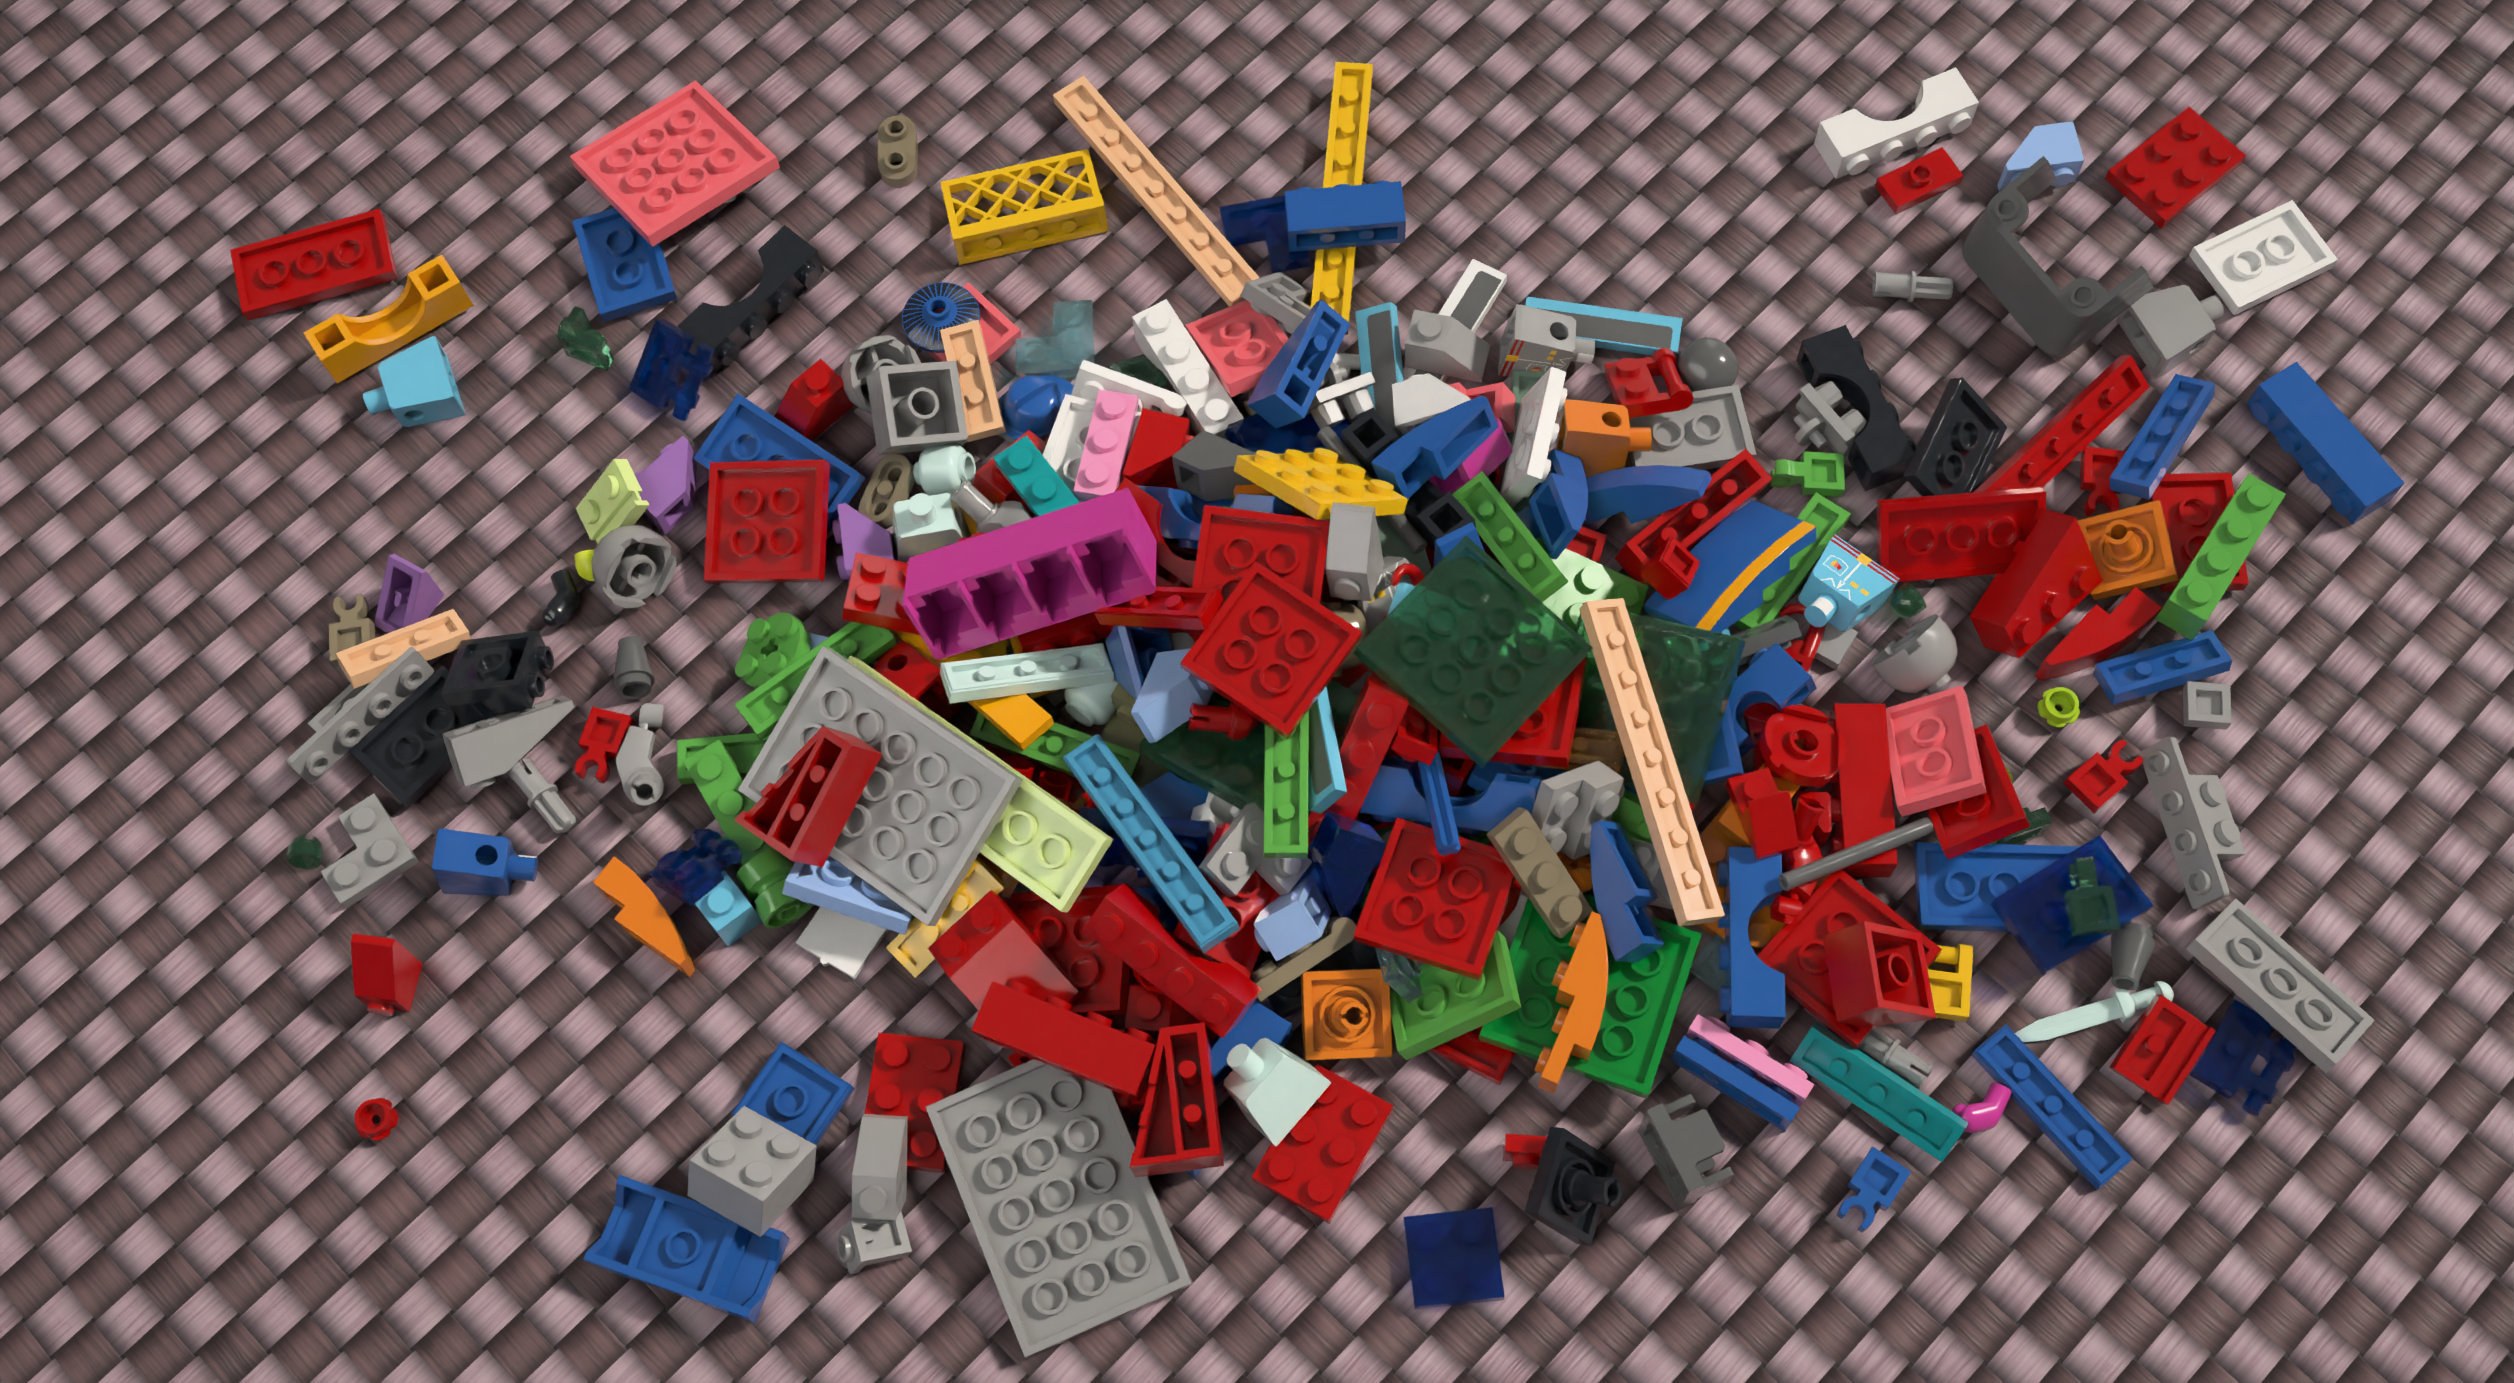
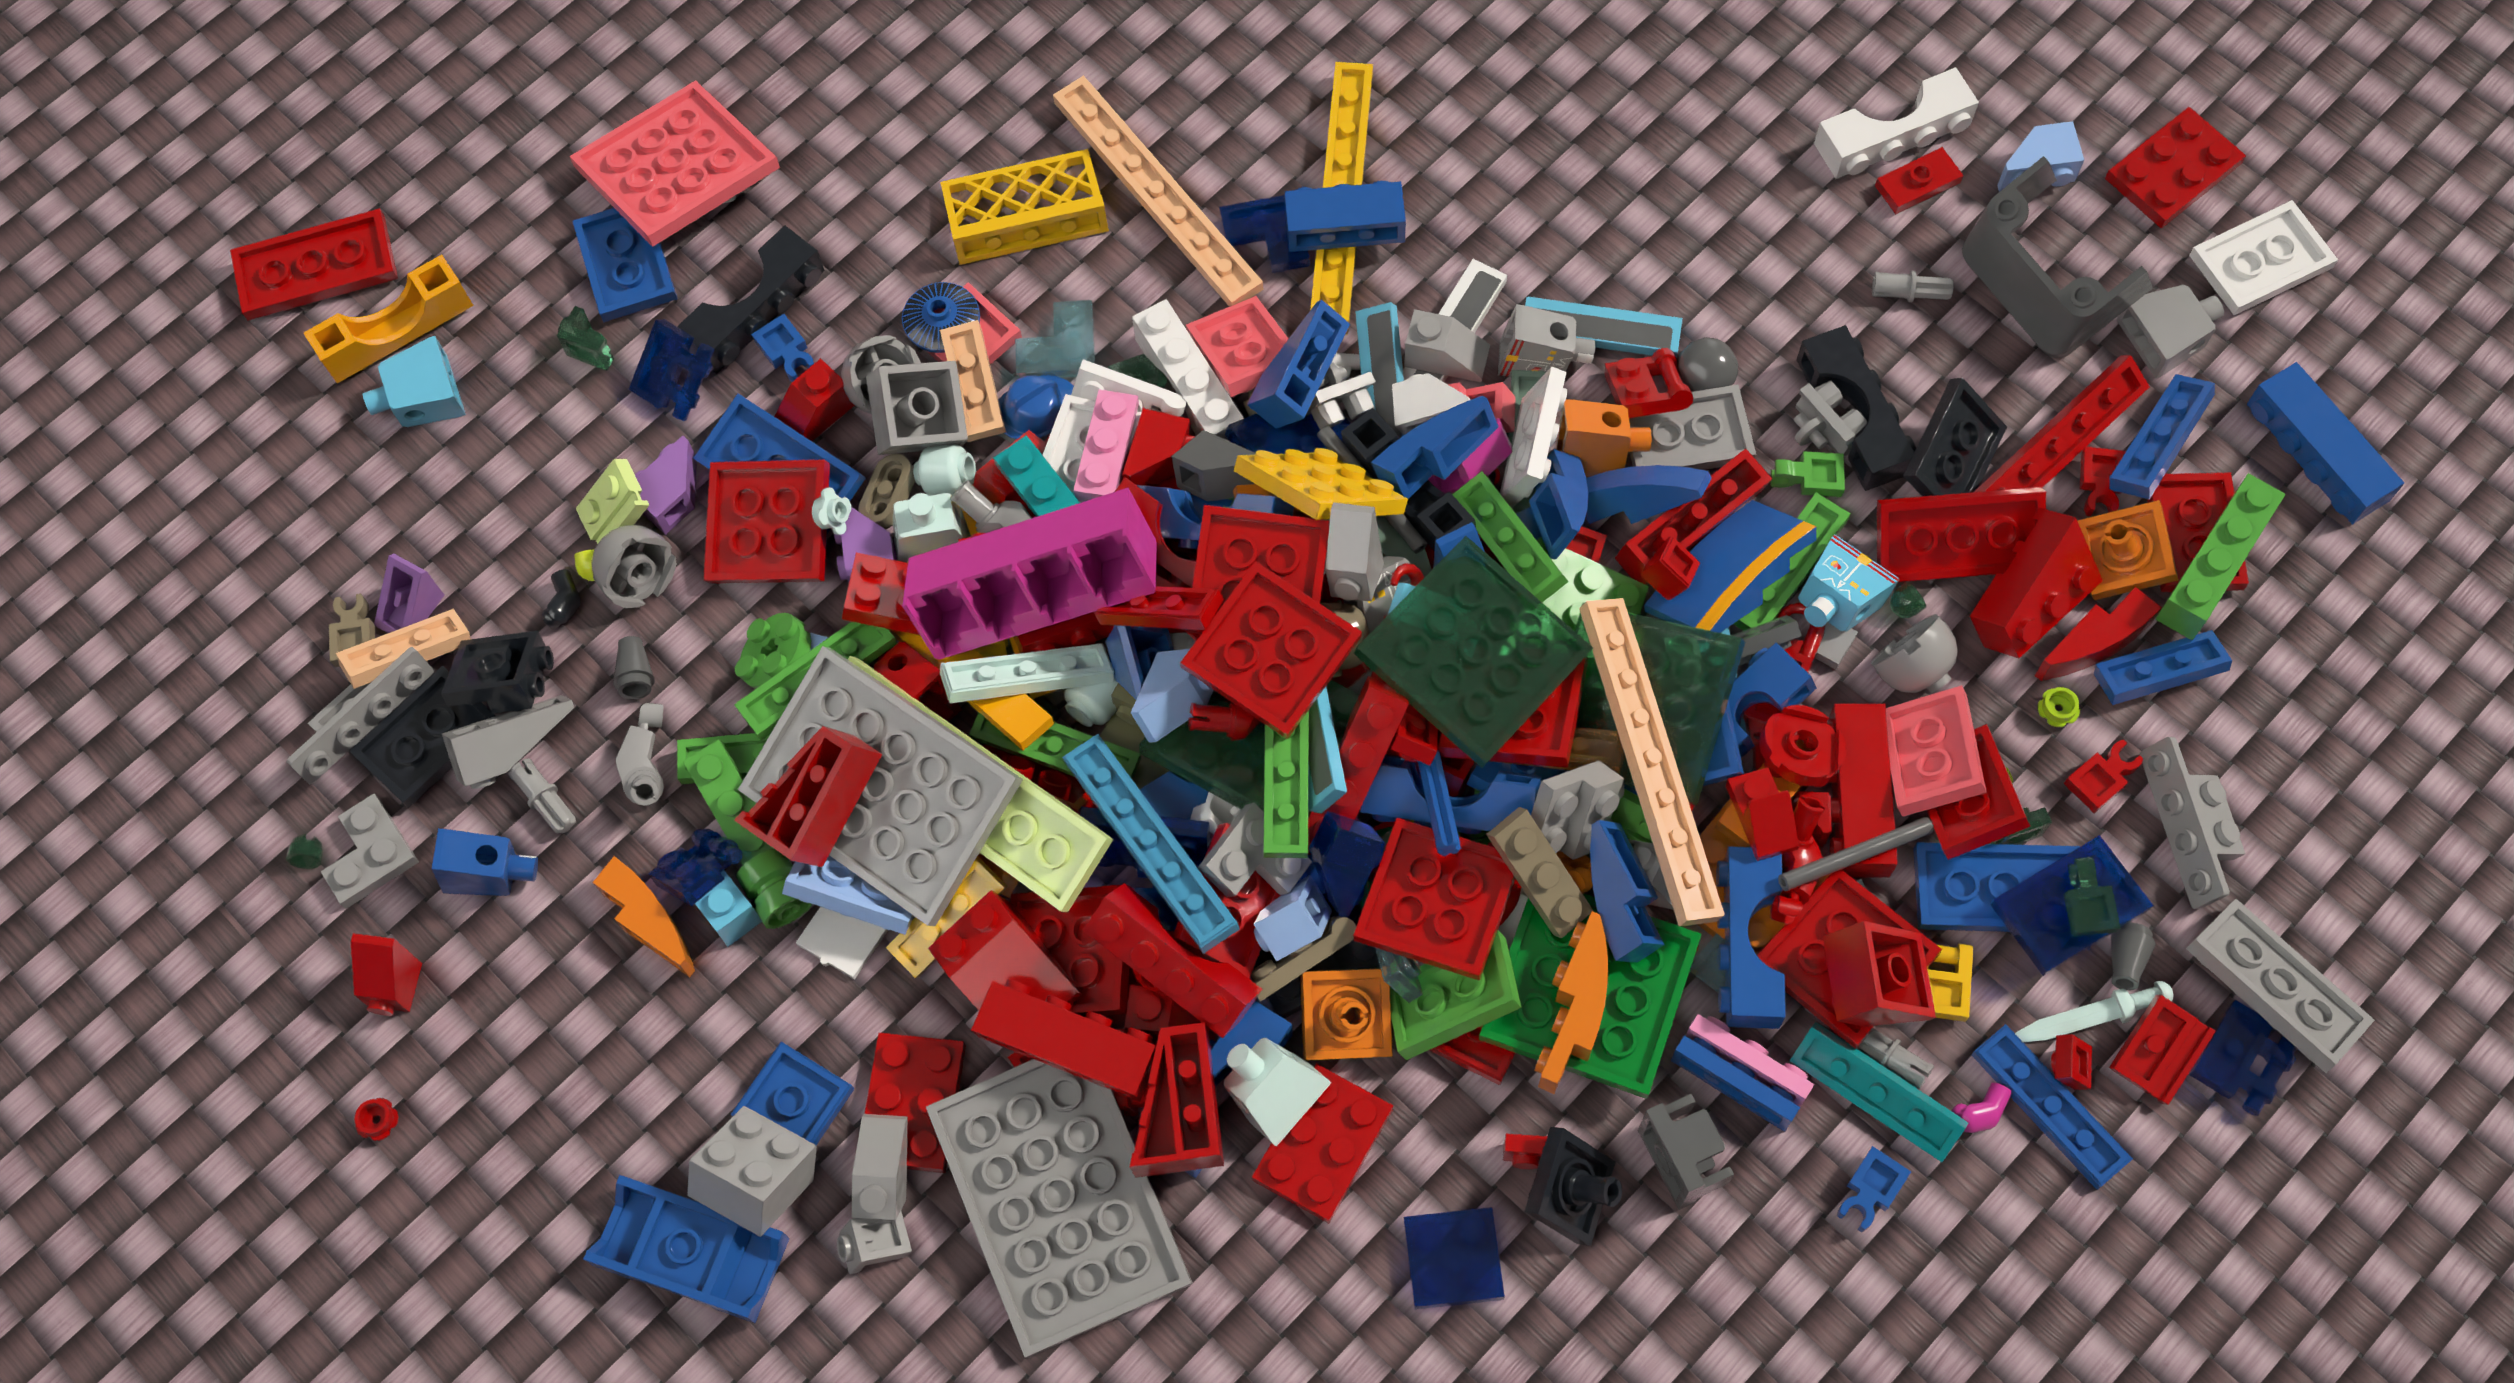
red plate [575,707,635,784] -> none
dark tan plate [878,115,918,188] -> none
light grey plate [1240,272,1312,334] -> none
light grey plate [2183,681,2231,730] -> none
none -> blue plate [751,314,814,382]
none -> light aqua plate [812,487,851,535]
none -> red plate [2051,1034,2092,1090]

